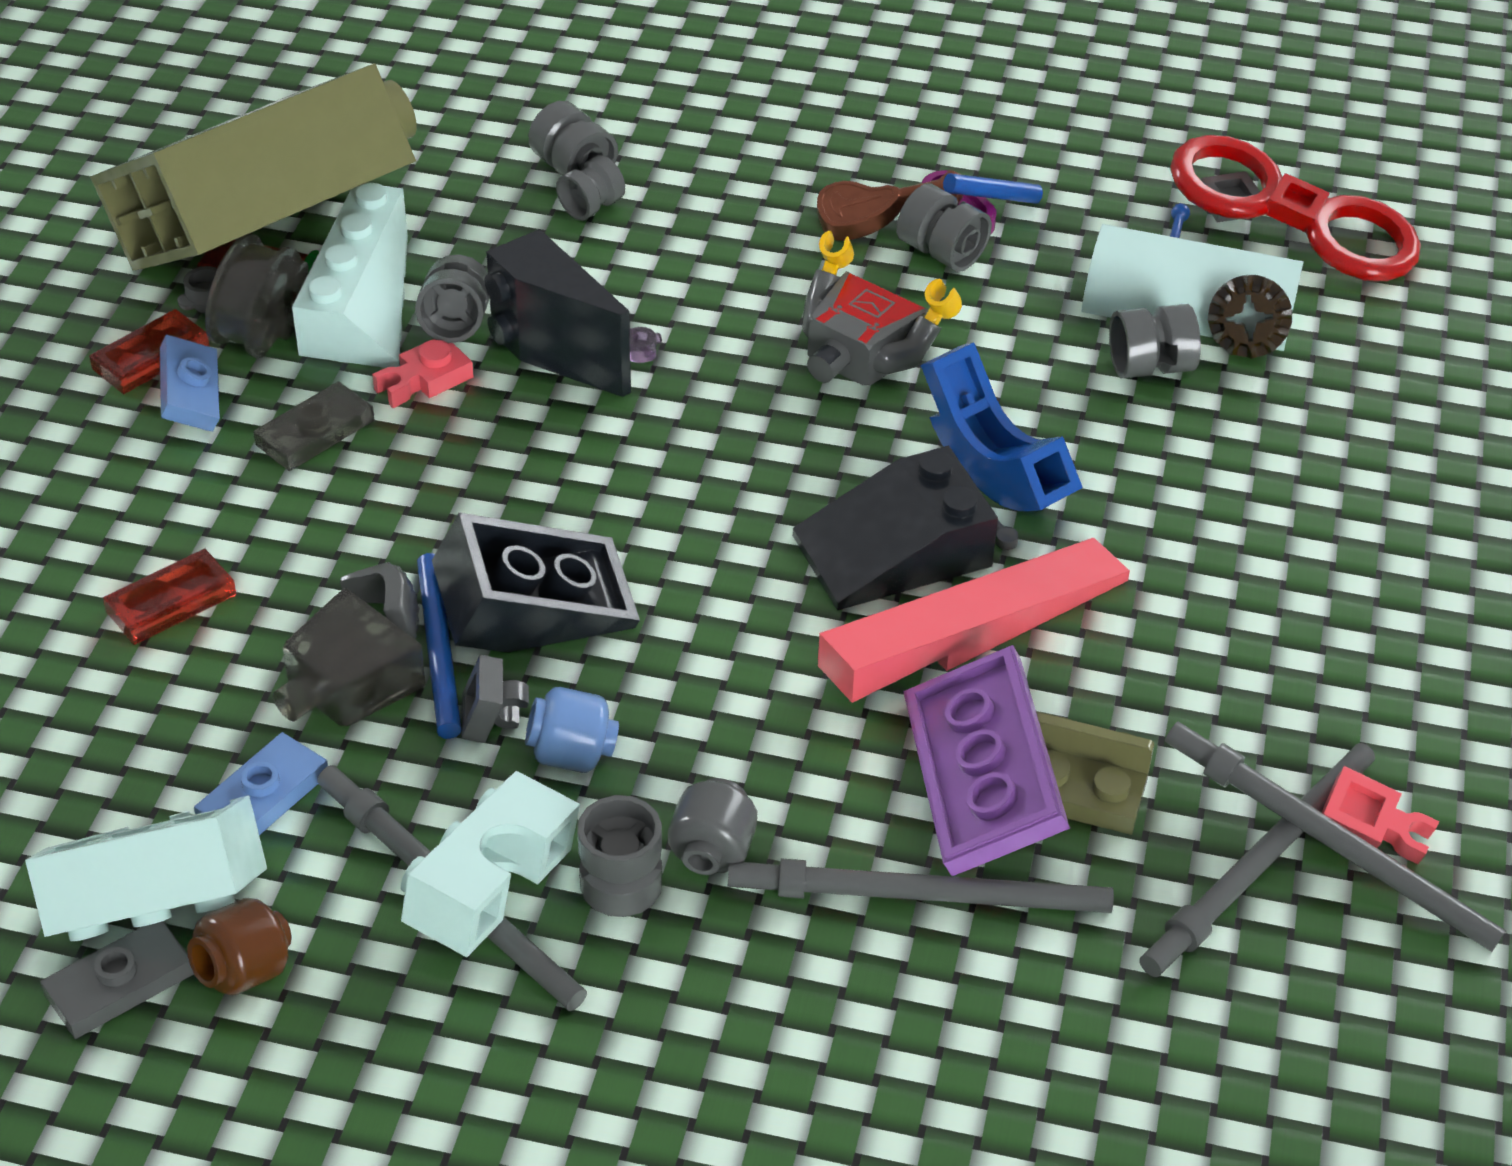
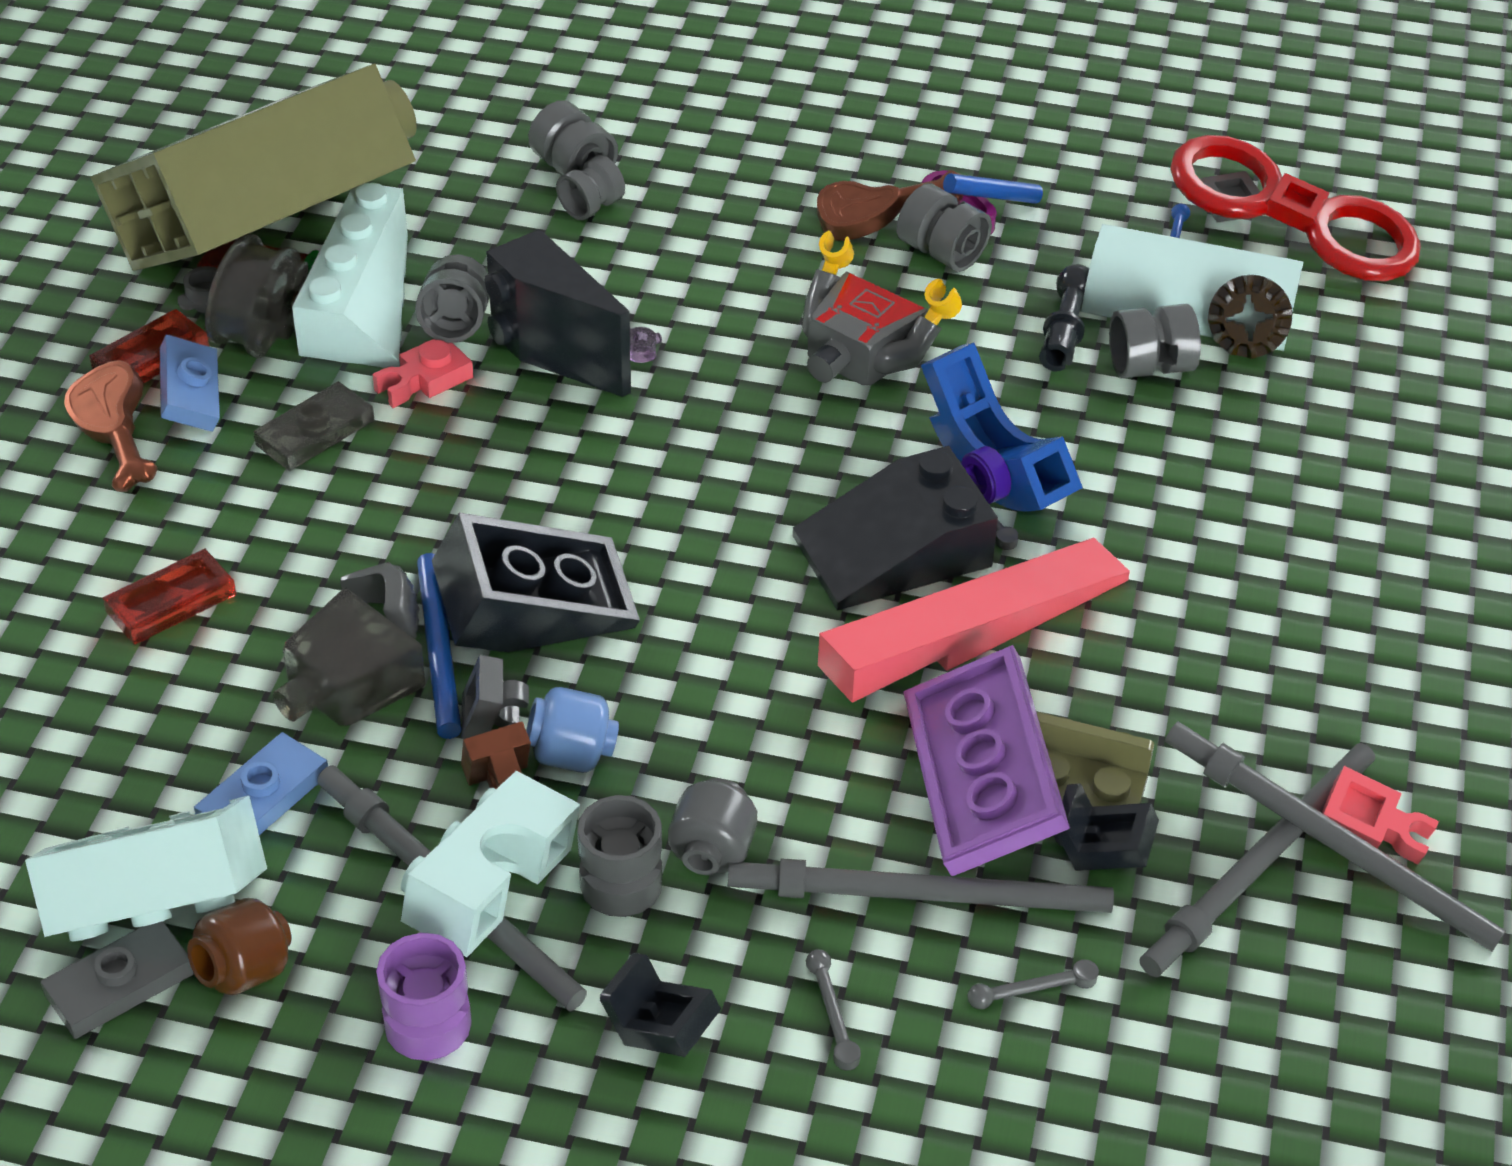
none -> copper piece [64,360,158,492]
none -> medium lavender wheel [376,933,472,1061]
none -> copper tile [461,721,531,789]
none -> black bracket [600,953,721,1057]
none -> dark grey hinge [806,949,861,1071]
none -> dark purple tile [961,446,1011,504]
none -> dark grey hinge [967,960,1099,1009]
none -> black pin [1039,264,1089,372]
none -> black bracket [1054,783,1159,871]

